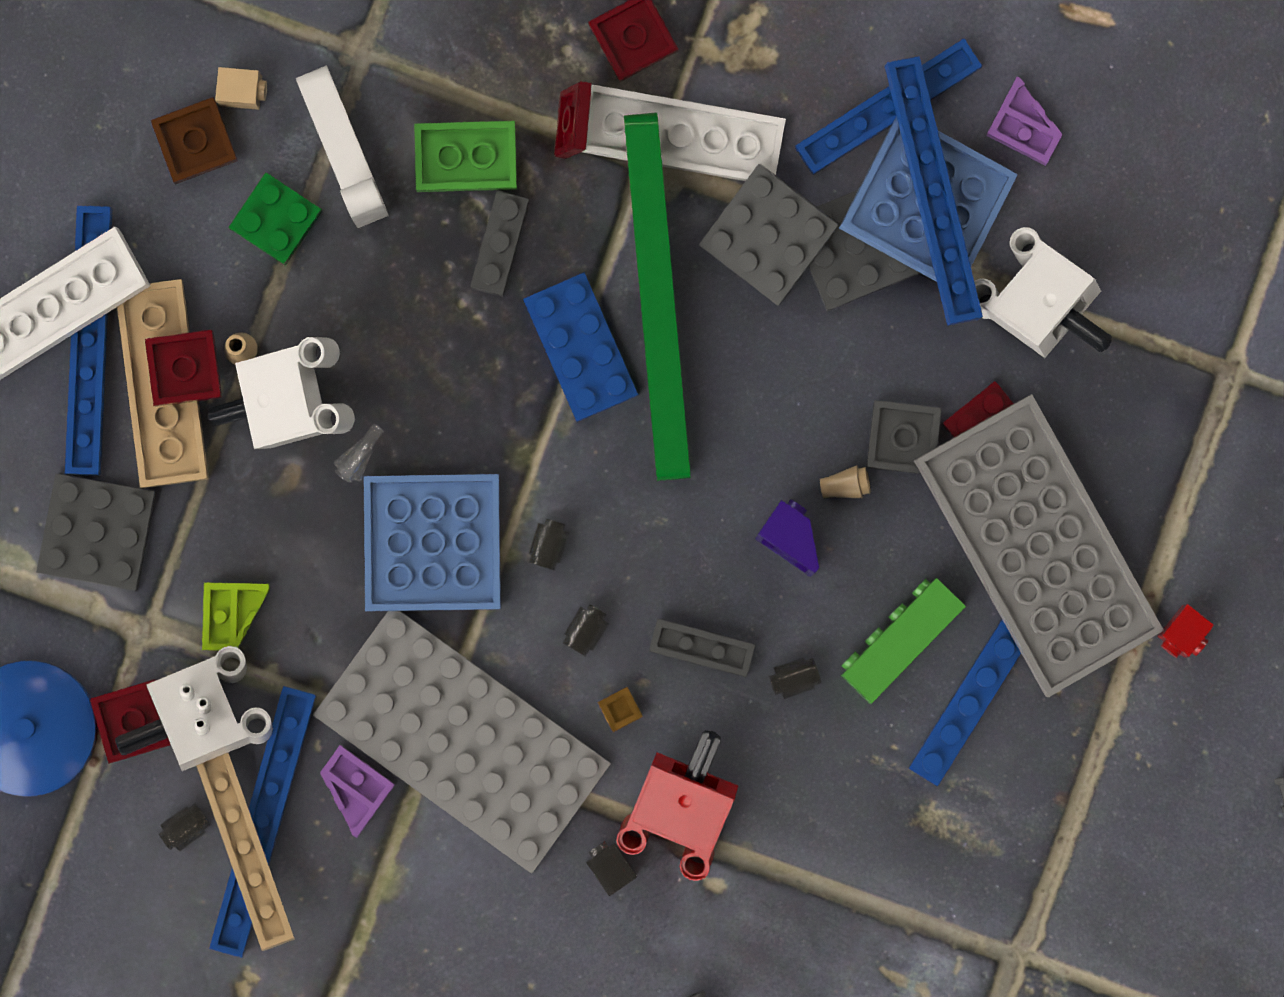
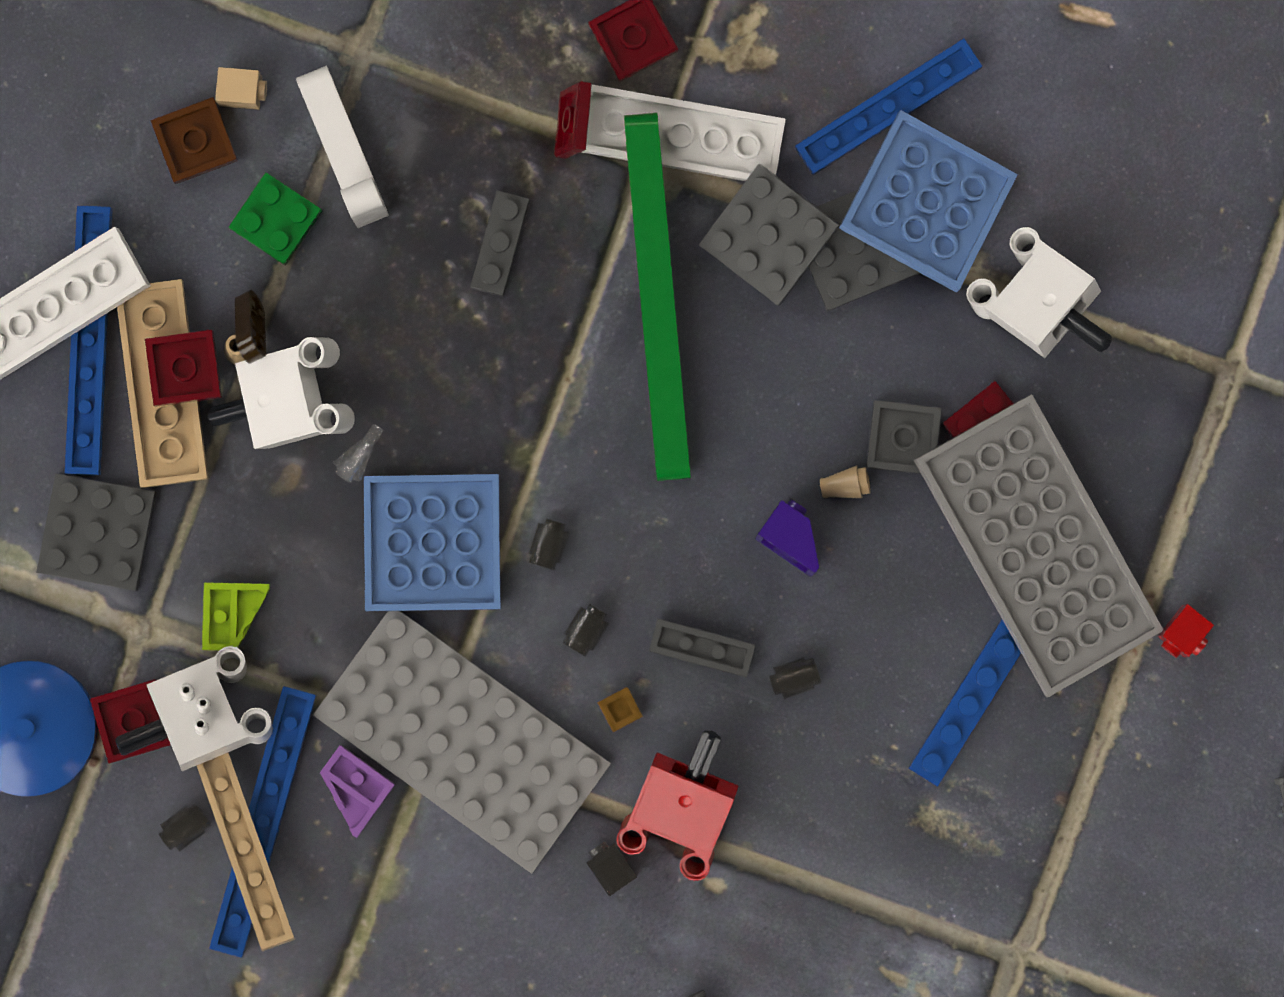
bright green plate [414,121,517,192] -> none
blue plate [523,272,638,422] -> none
bright green brick [840,578,966,704] -> none
blue plate [885,56,983,326] -> none
medium lavender wing [986,77,1062,166] -> none
none -> dark brown beam [235,290,266,364]

